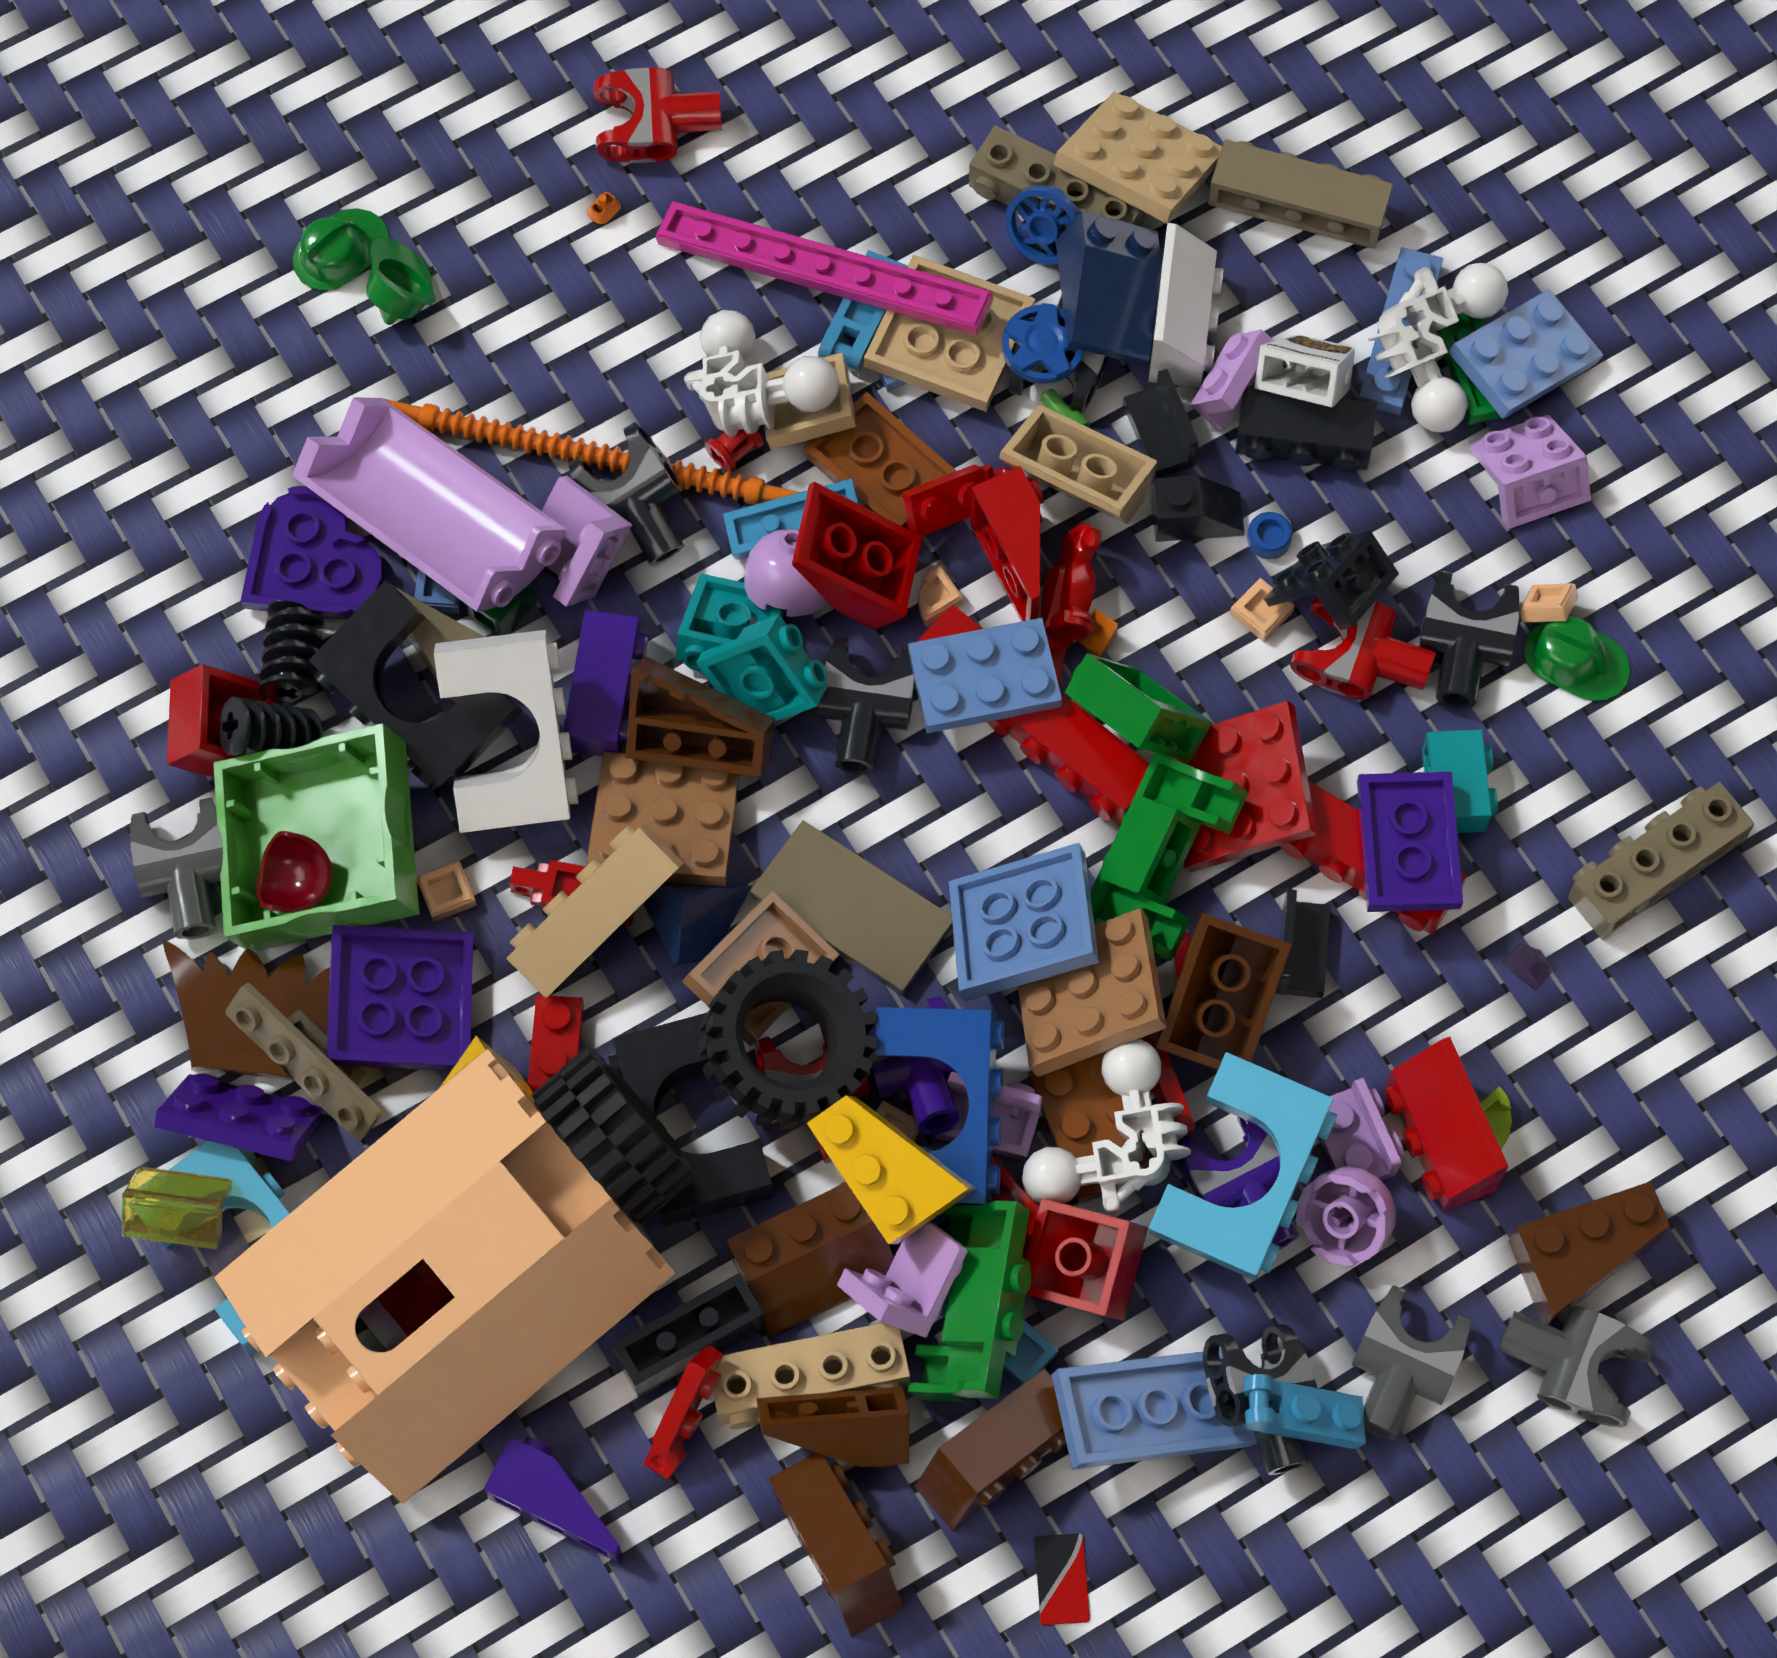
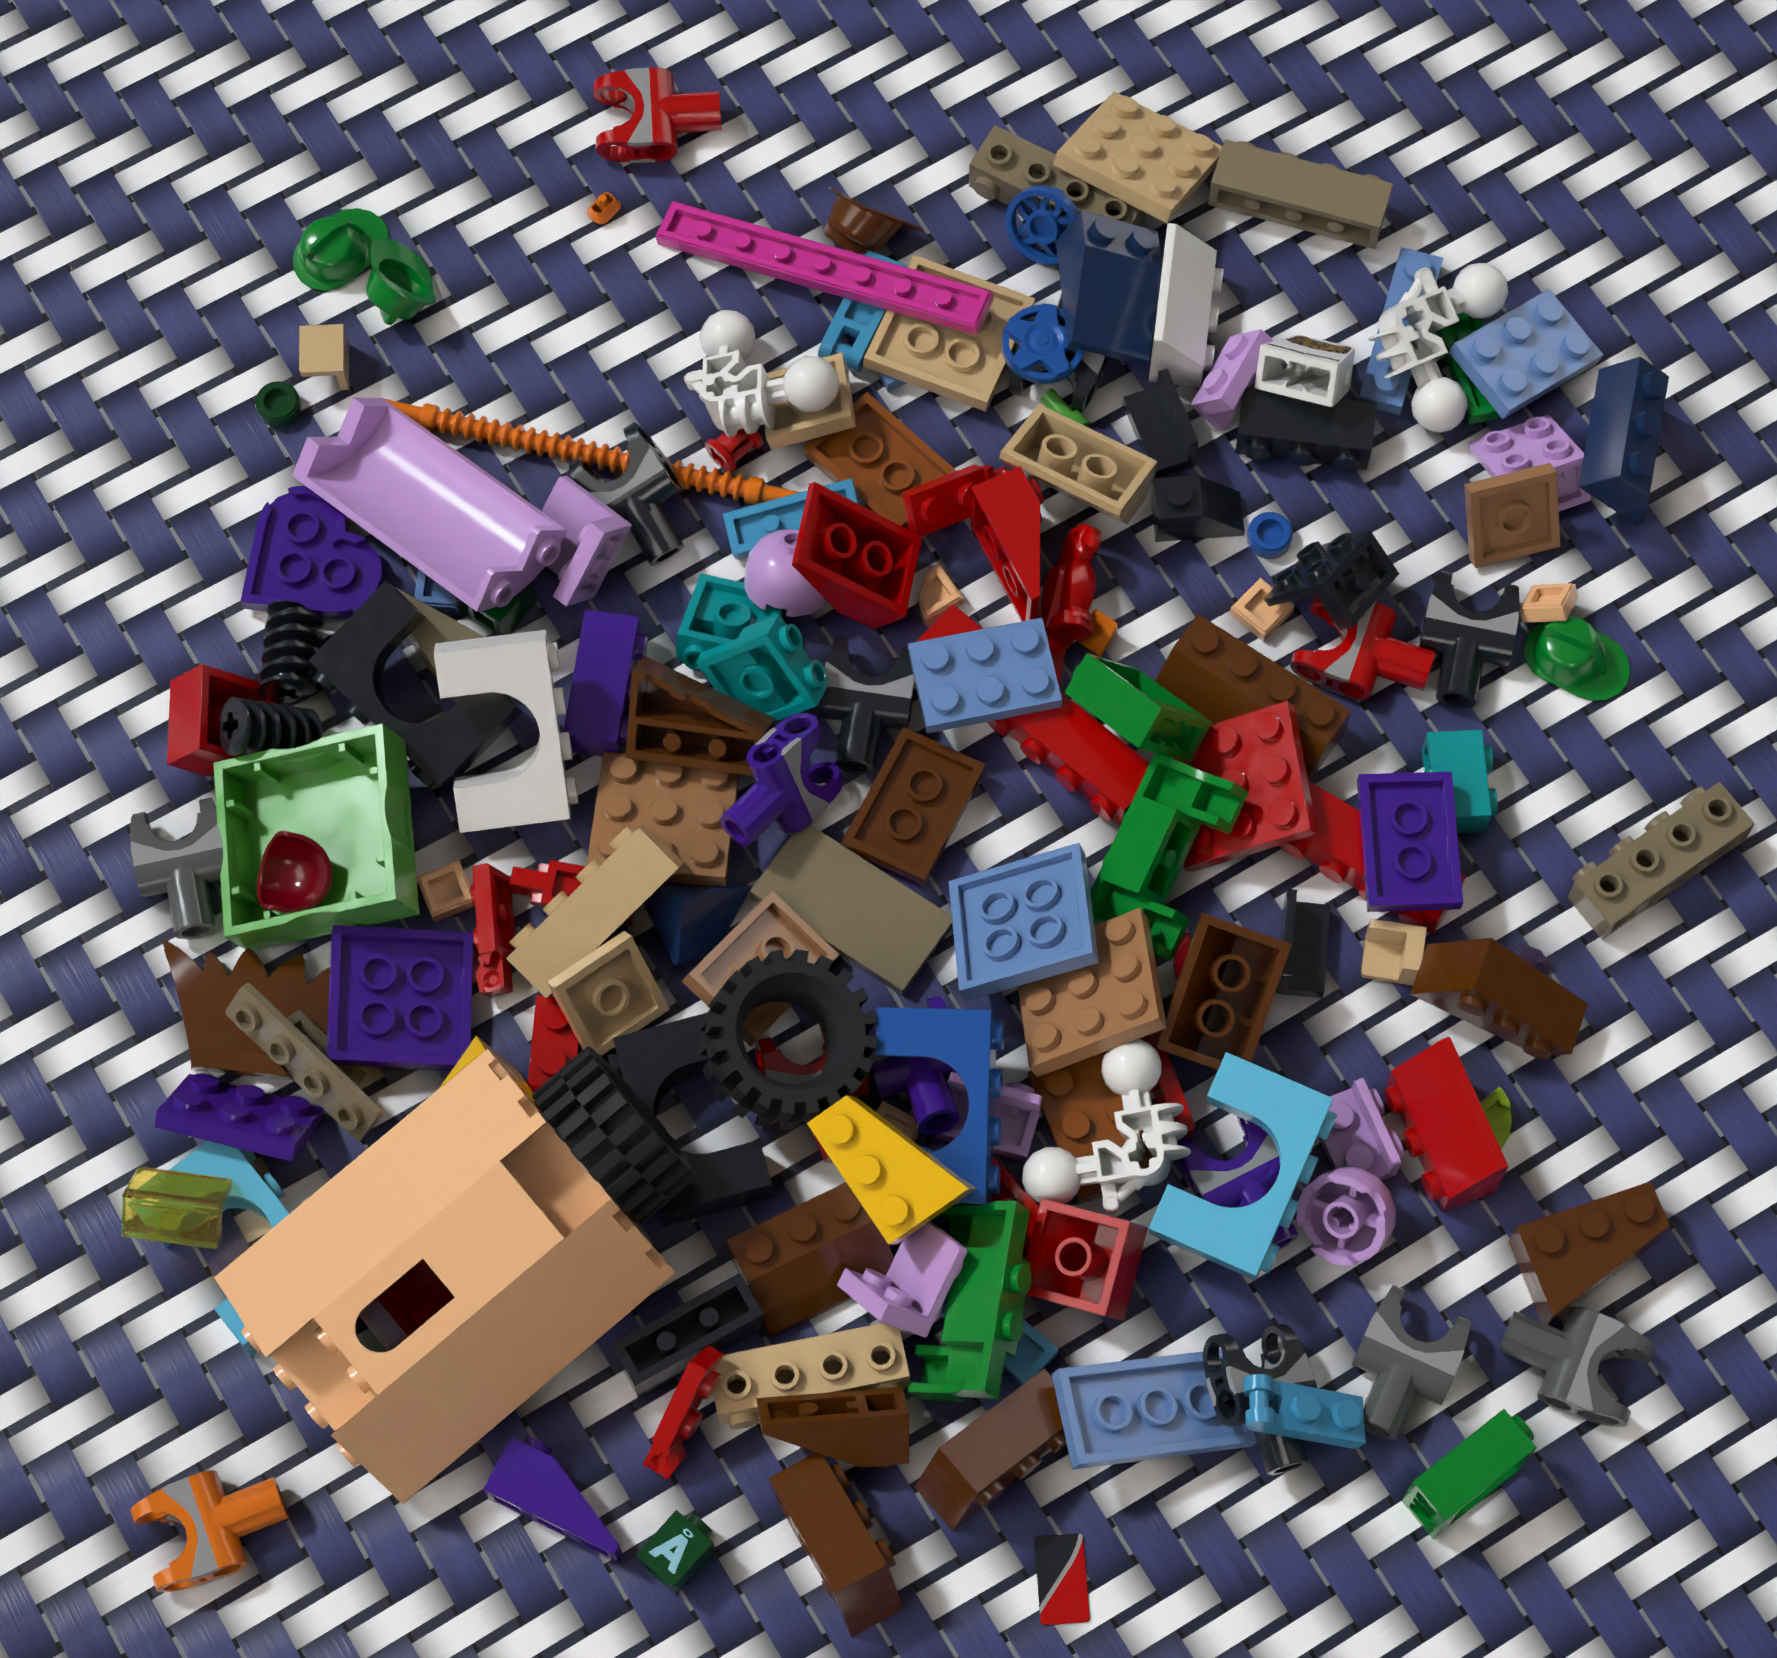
none -> orange connector [130,1470,289,1592]
none -> dark green tile [255,381,301,428]
none -> tan panel [299,324,350,390]
none -> red hinge [470,863,515,998]
none -> tan plate [547,931,670,1056]
none -> dark green brick [636,1510,715,1595]
none -> dark purple connector [719,713,844,847]
none -> reddish brown piece [824,187,924,254]
none -> reddish brown plate [842,727,986,886]
none -> reddish brown slope [1155,614,1352,781]
none -> tan panel [1361,919,1427,986]
none -> green window [1401,1409,1537,1539]
none -> reddish brown wedge [1410,938,1588,1059]
none -> medium nougat plate [1464,463,1561,568]
none -> dark blue slope [1579,357,1669,525]

